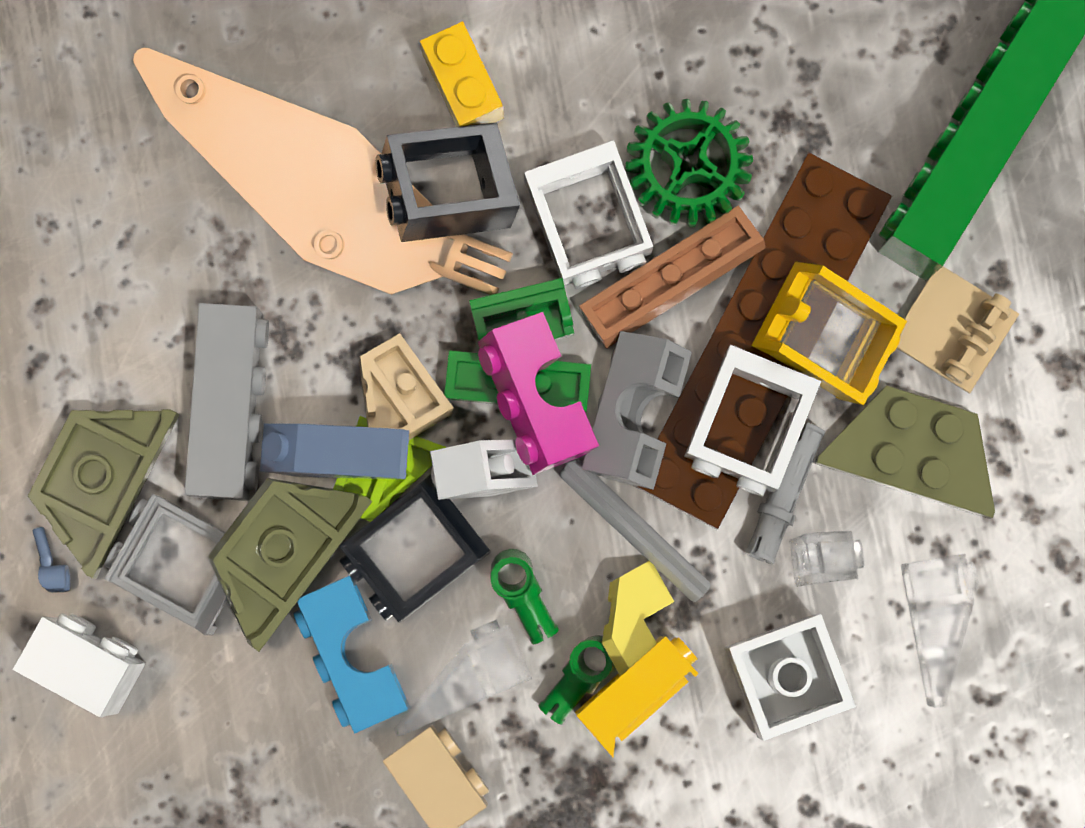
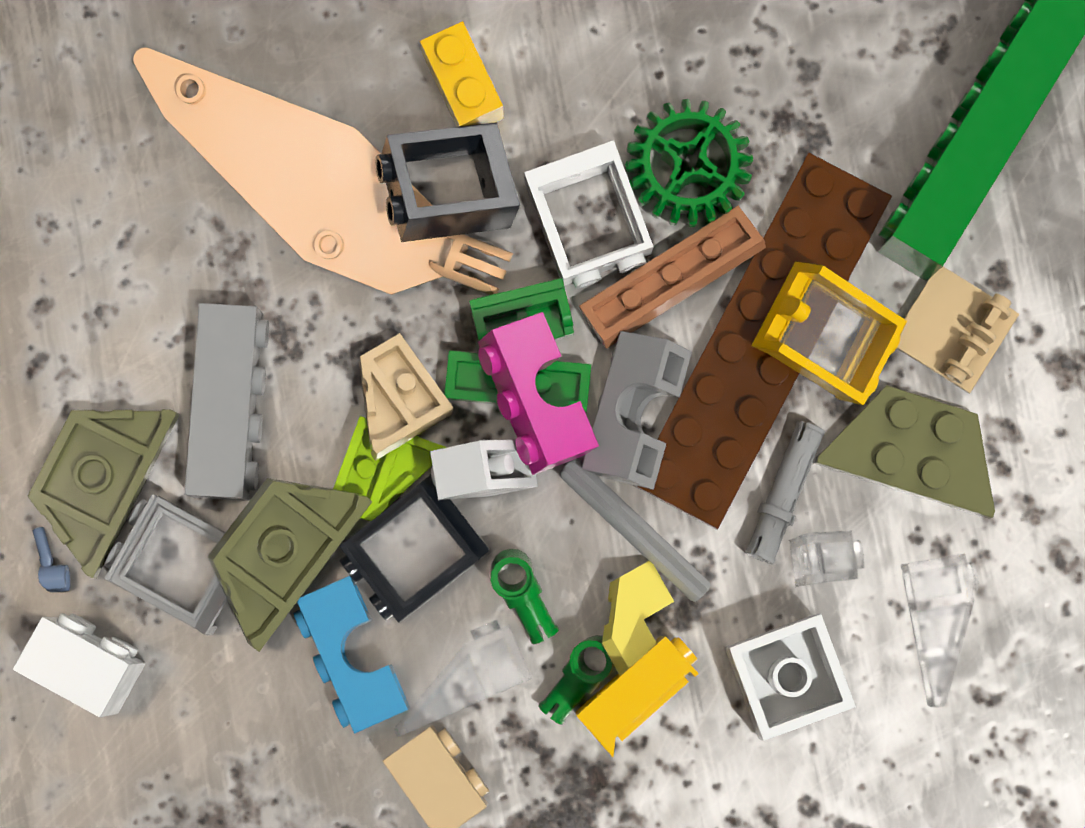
sand blue slope [260,424,409,479] -> none
white window [684,345,821,497] -> none

